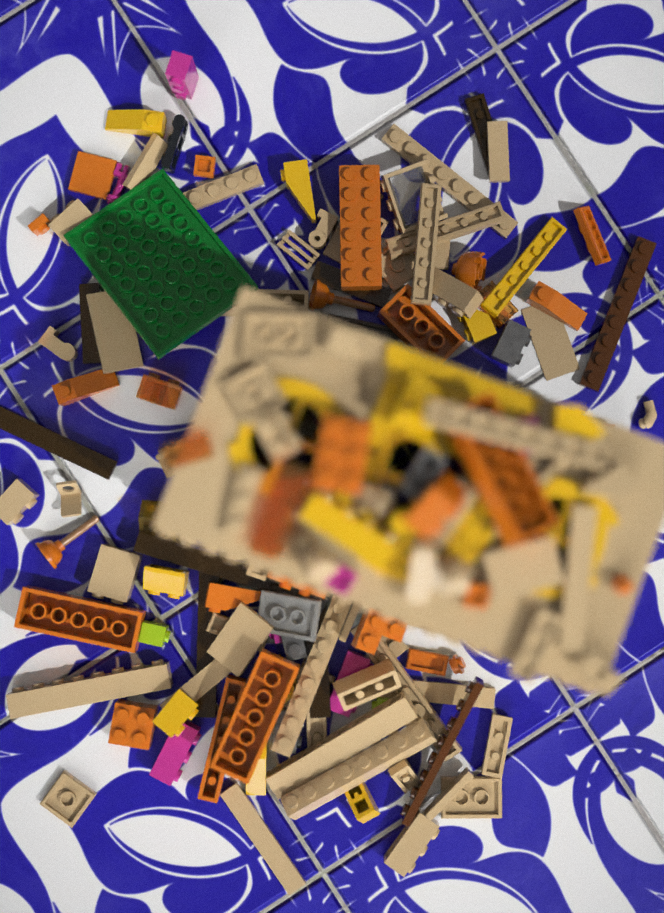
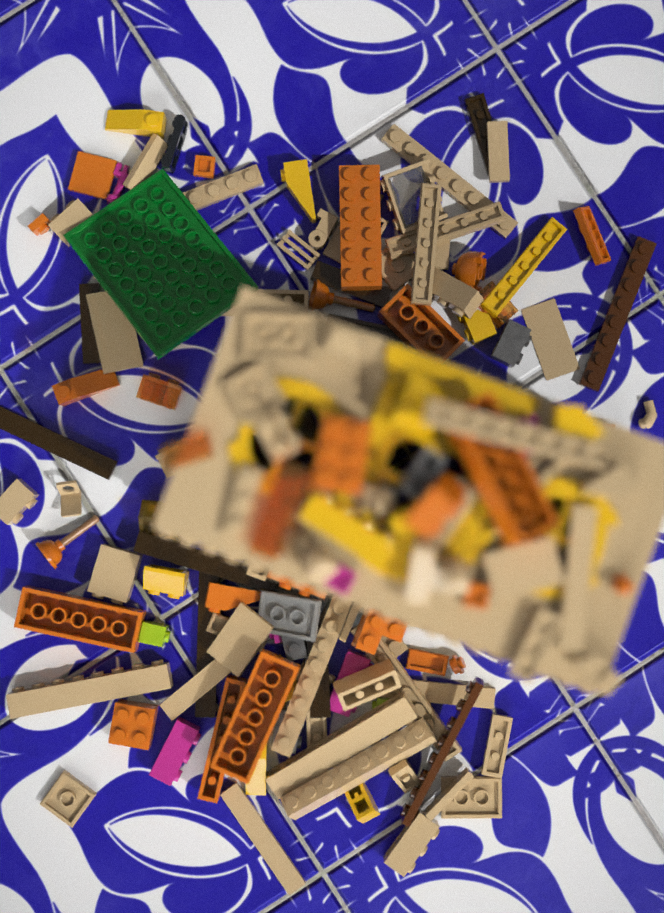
tan leg [38,326,78,362] -> none
yellow brick [152,689,199,738] -> none
dark pink brick [165,50,199,100] -> none
orange slope [525,281,588,331] -> none

